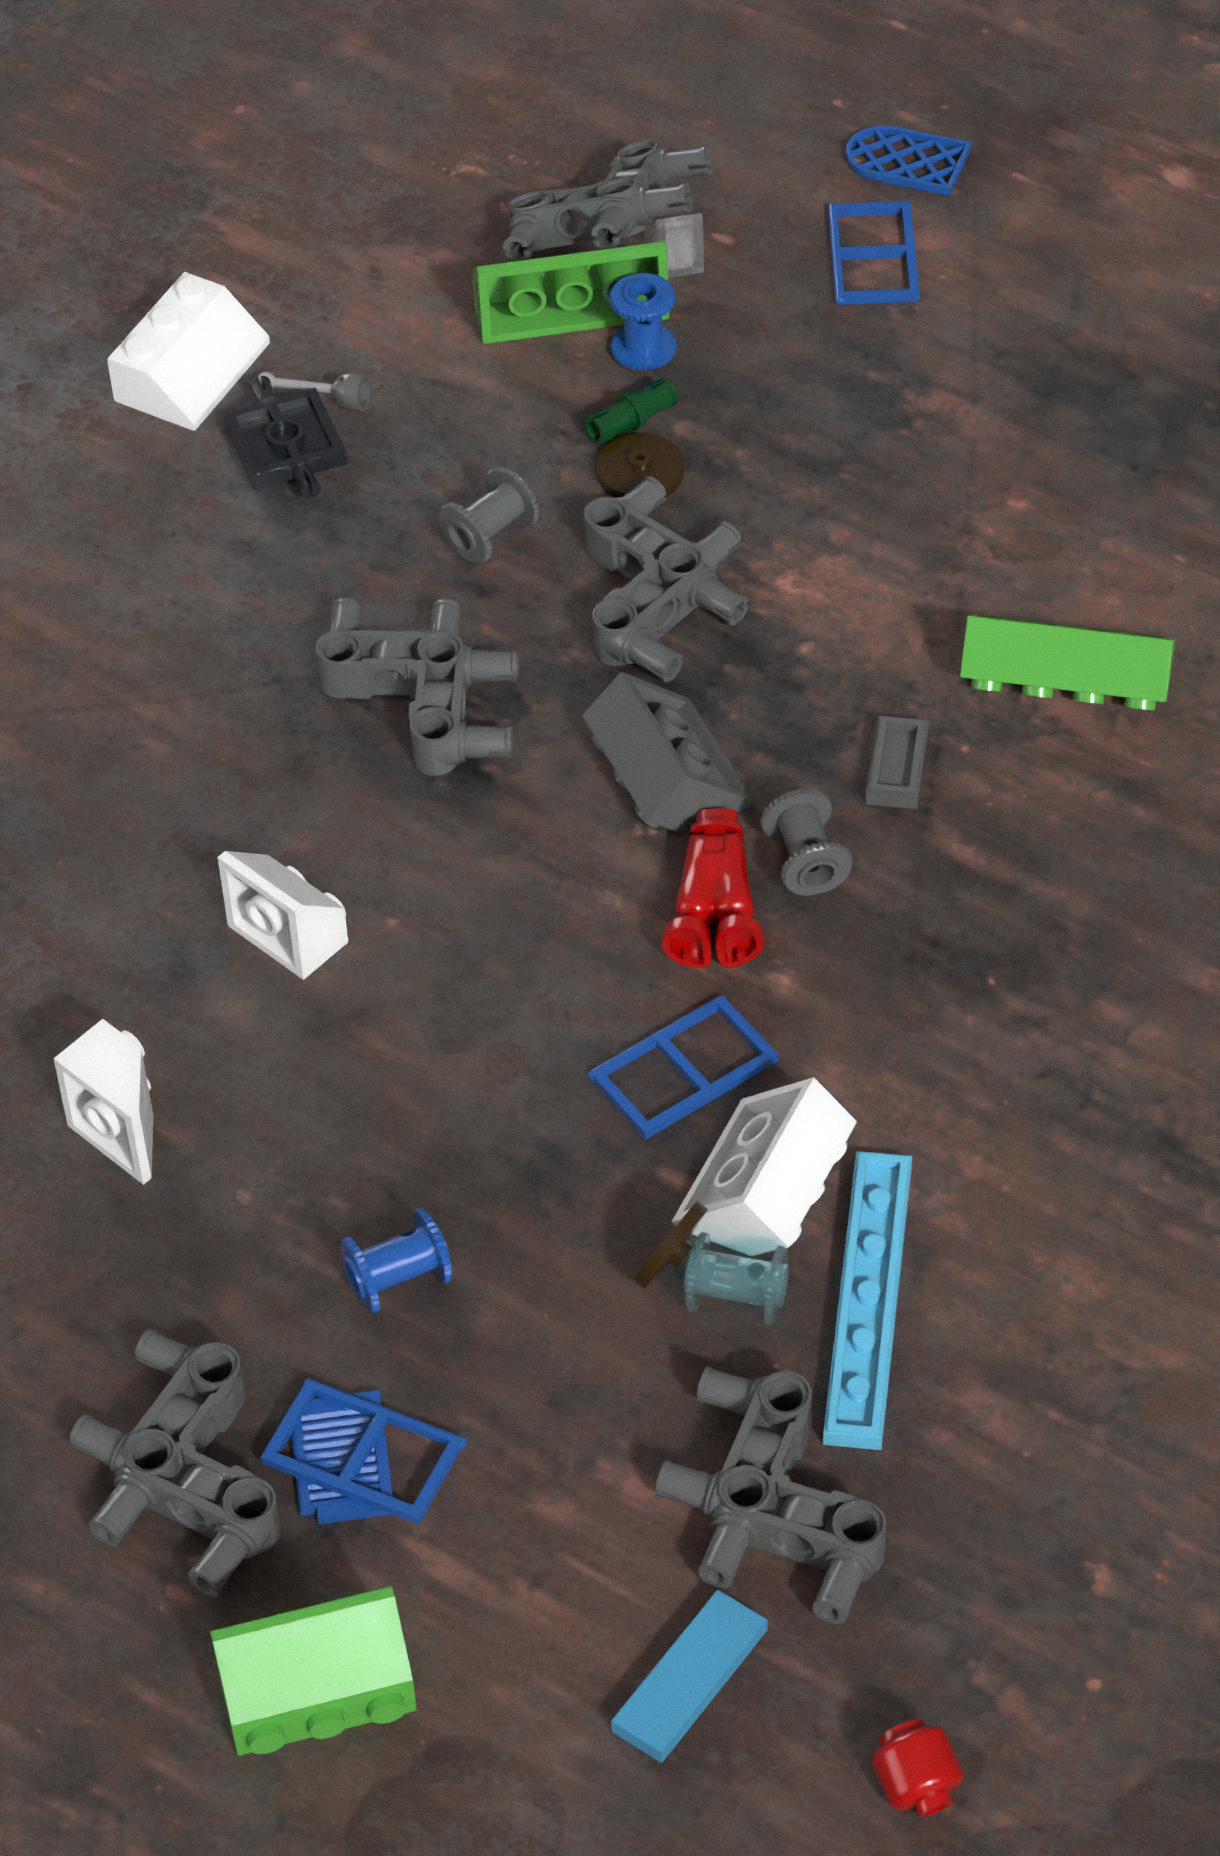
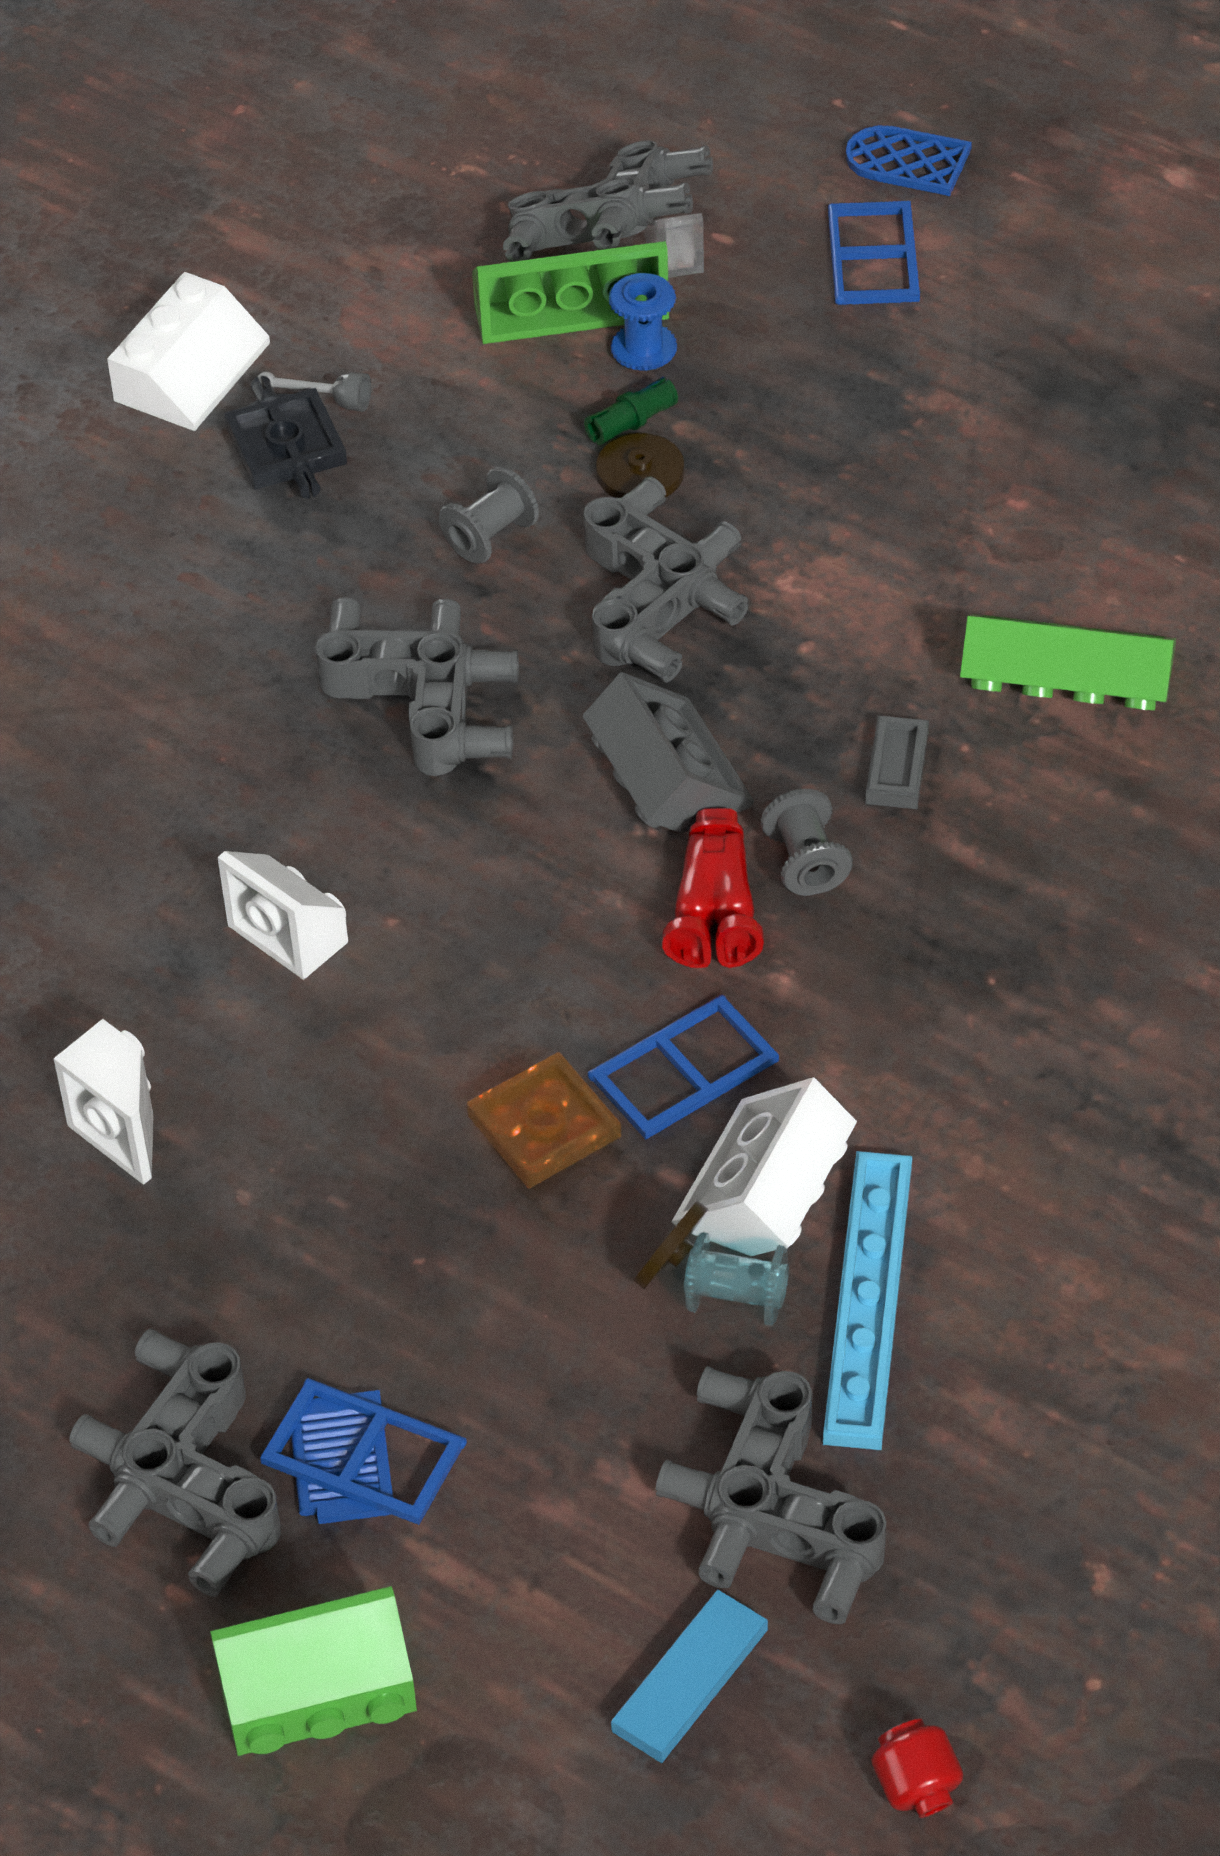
blue hose [341,1208,452,1313] -> none
none -> clear orange plate [467,1052,621,1189]

